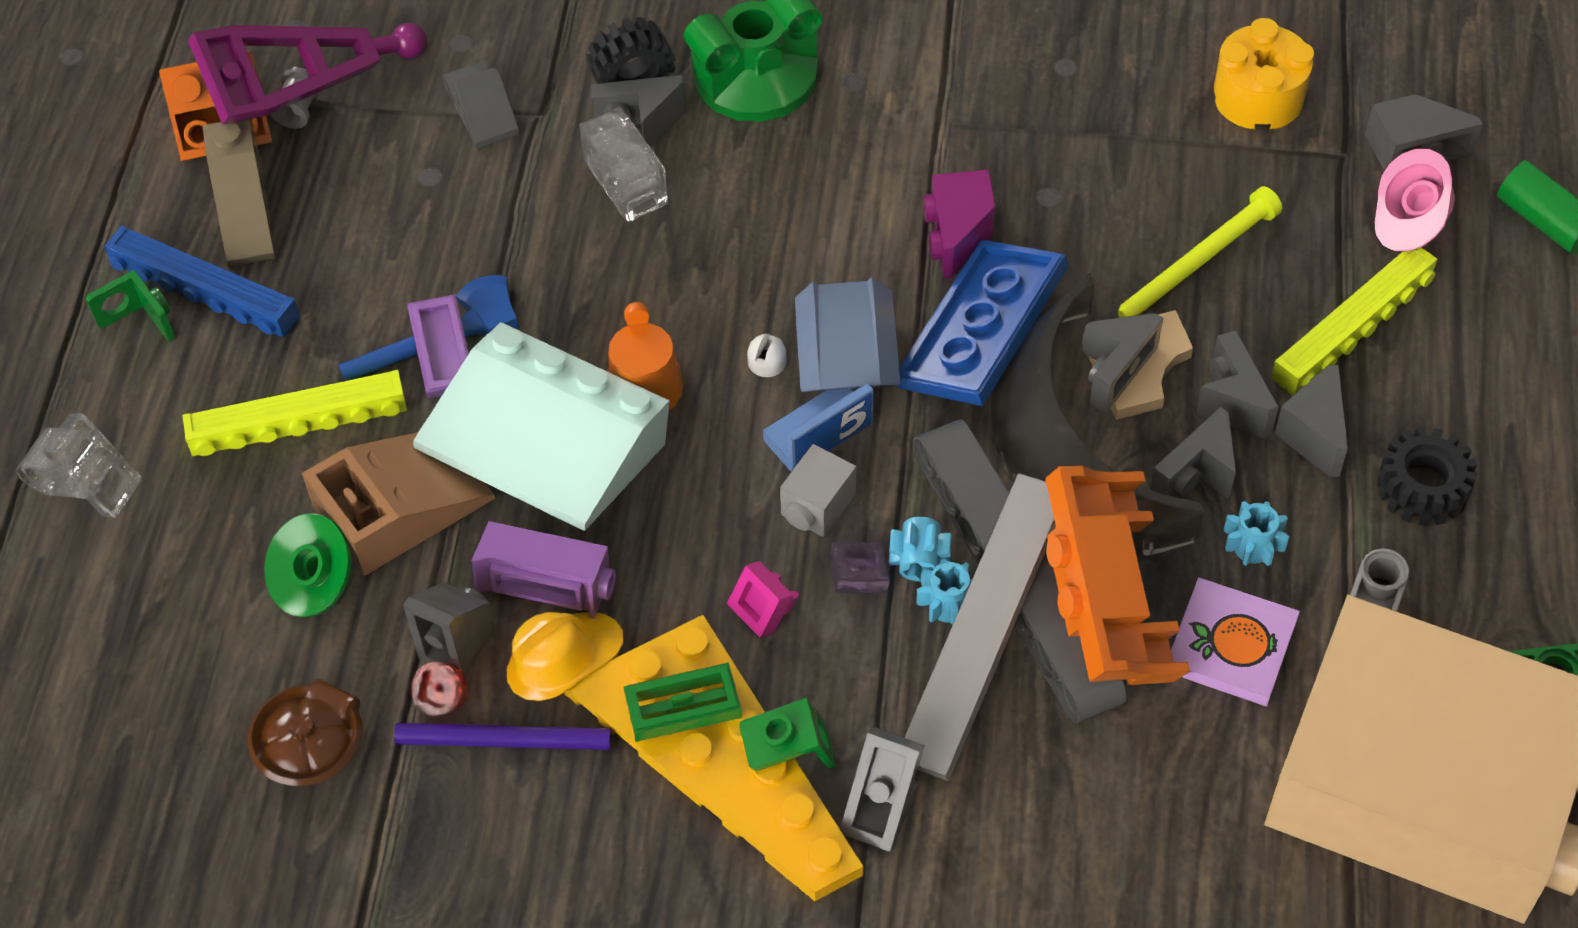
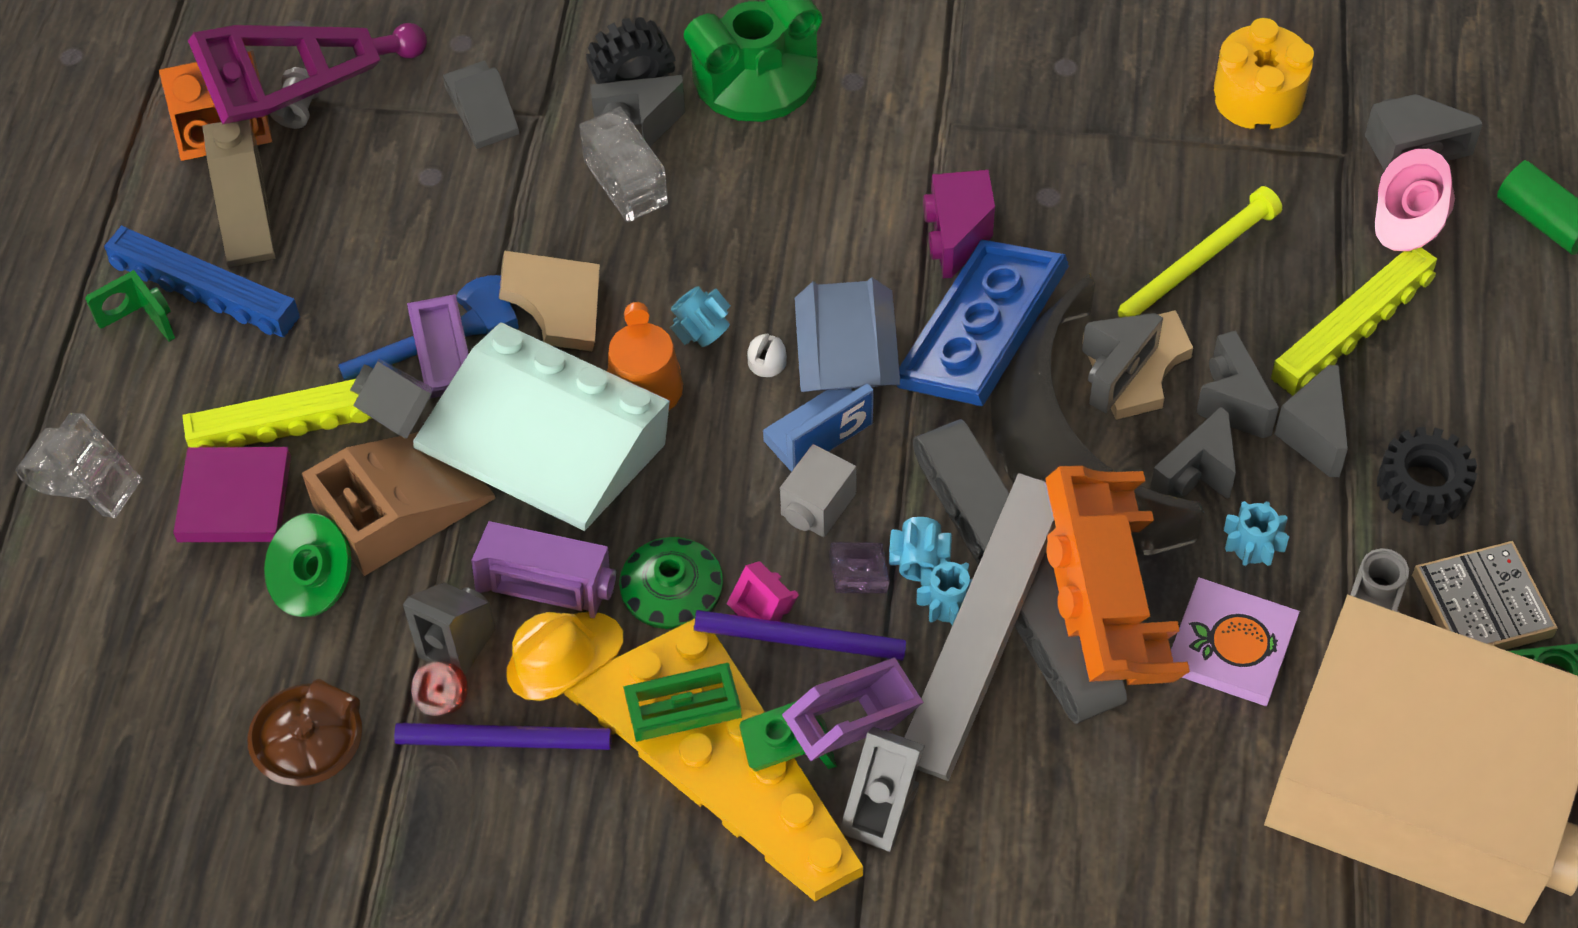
none -> magenta tile [174,447,291,542]
none -> dark grey slope [350,359,432,439]
none -> tan tile [499,251,600,351]
none -> green dish [619,537,723,629]
none -> medium azure gear [670,286,731,347]
none -> dark purple bar [693,610,906,661]
none -> medium lavender window [782,657,924,761]
none -> light grey tile [1412,541,1558,650]

